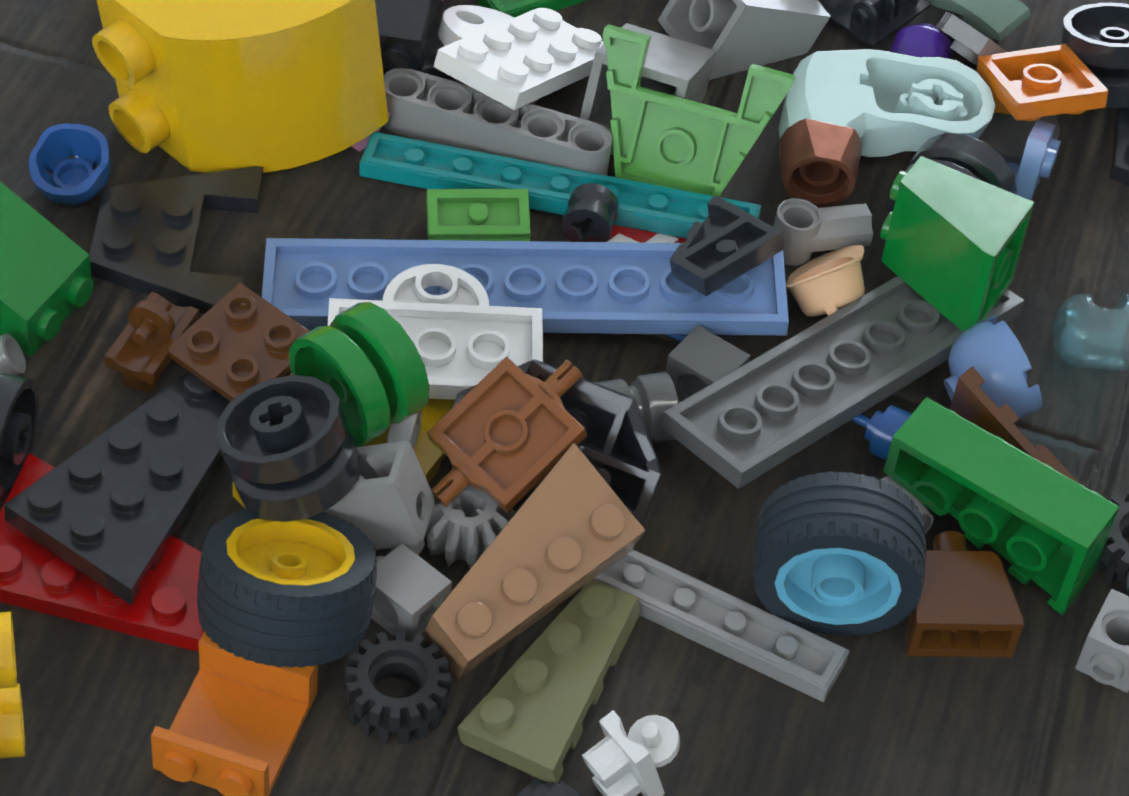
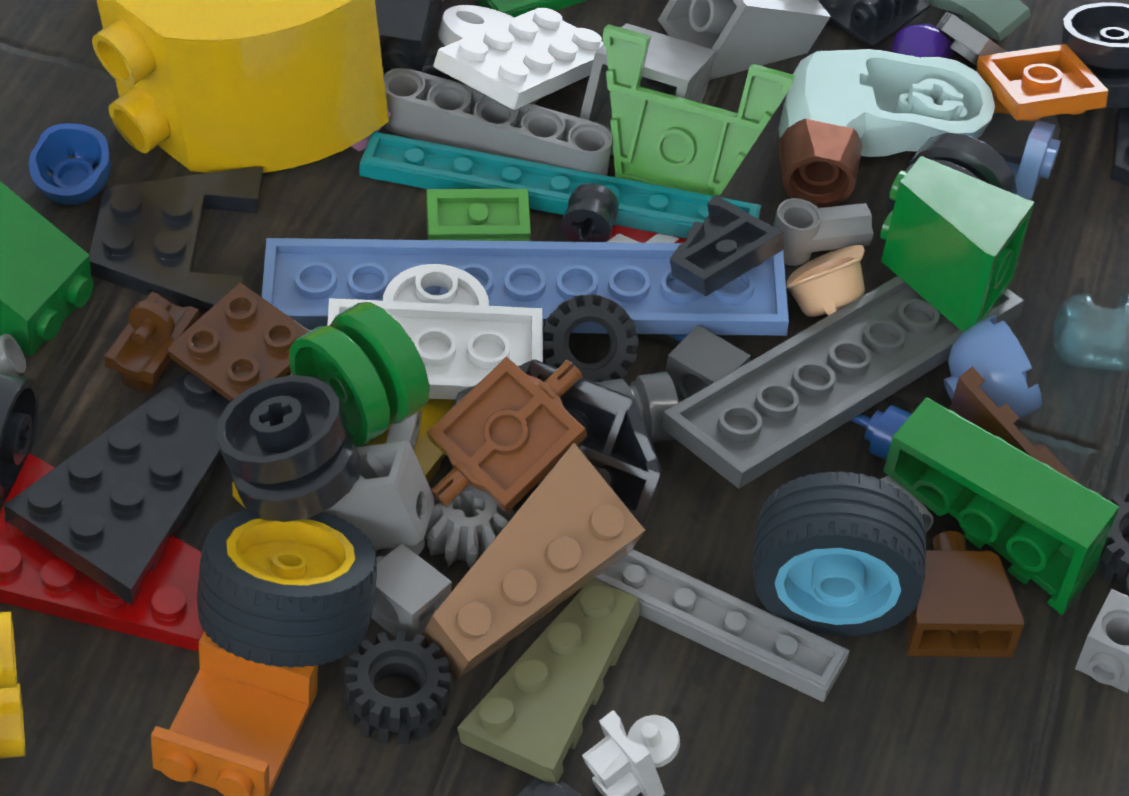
none -> black tyre [543,294,638,383]

